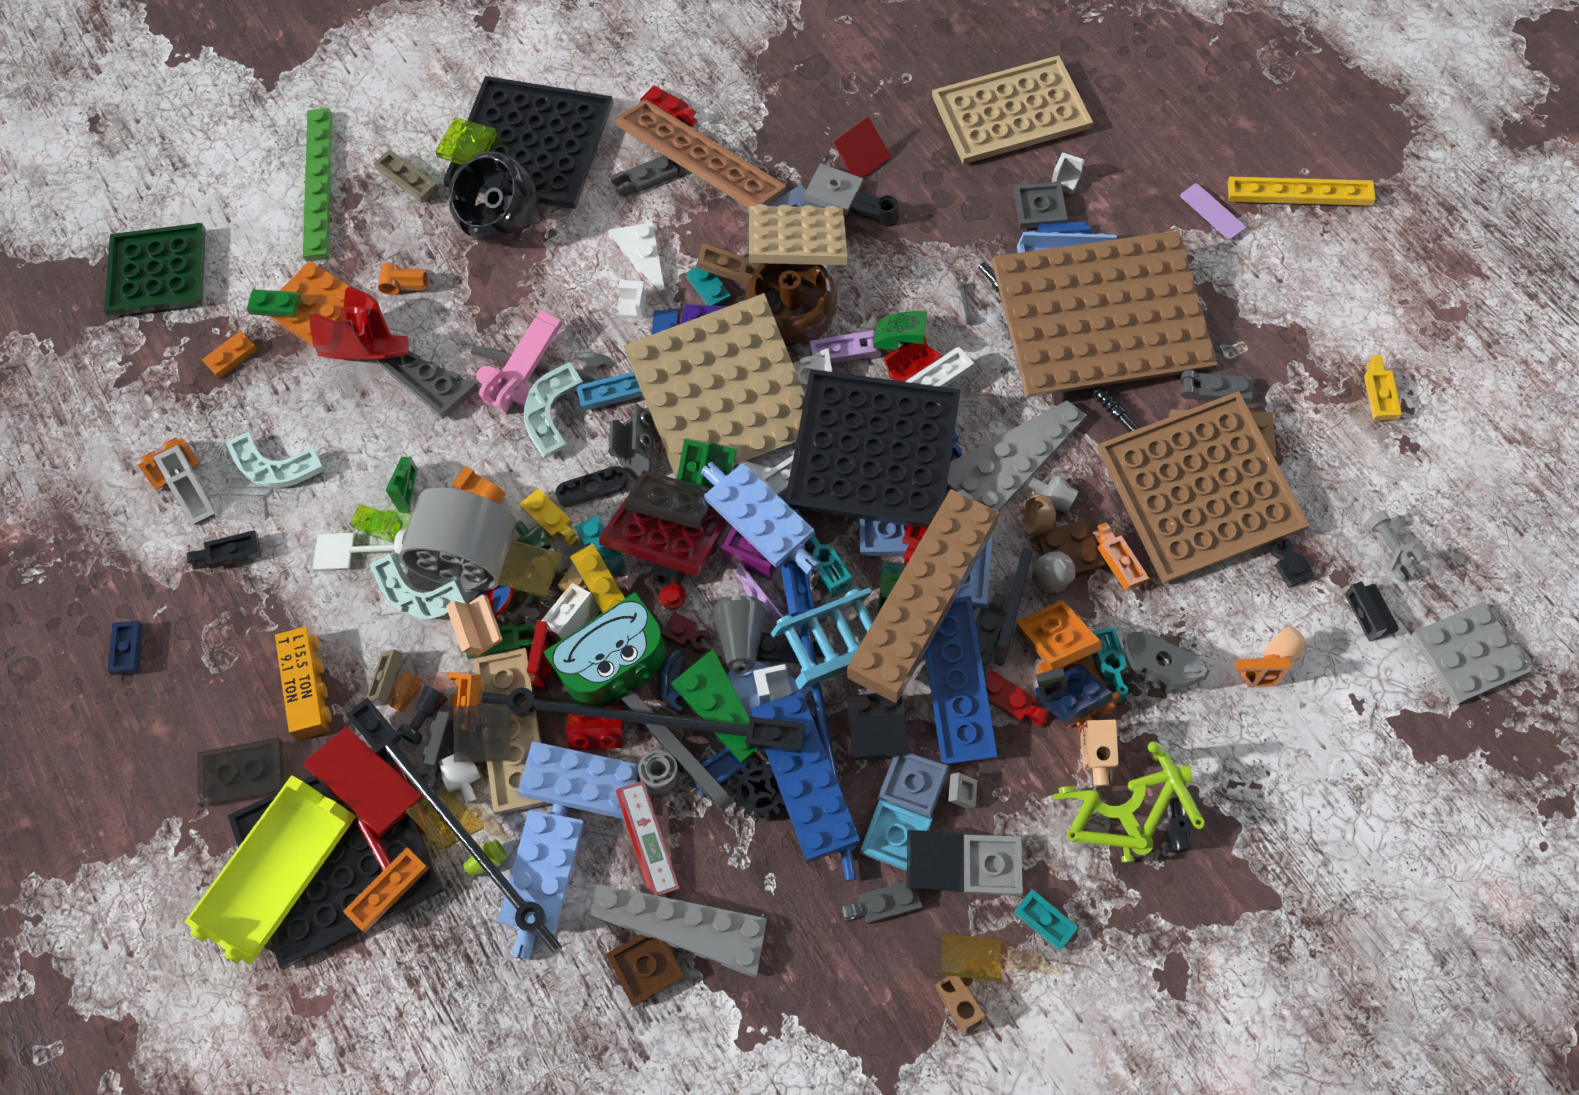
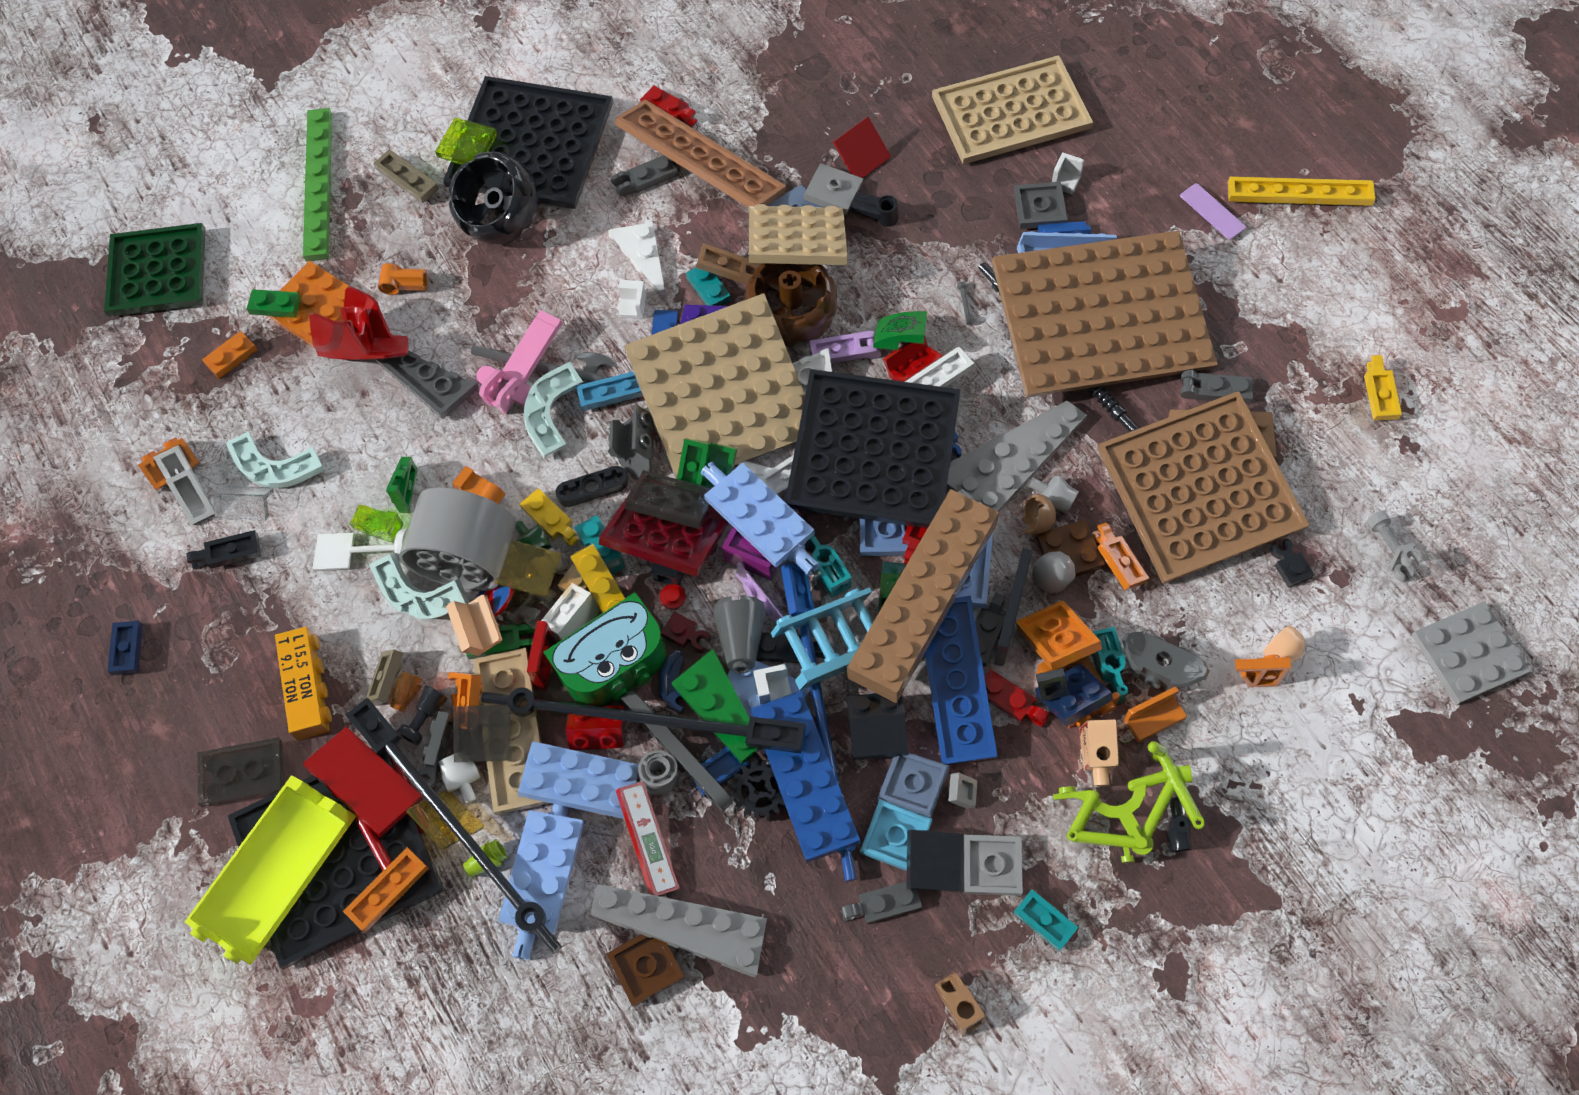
clear yellow piece [941,933,1002,982] -> none
black panel [1344,581,1399,641] -> none
none -> orange panel [1124,686,1187,743]

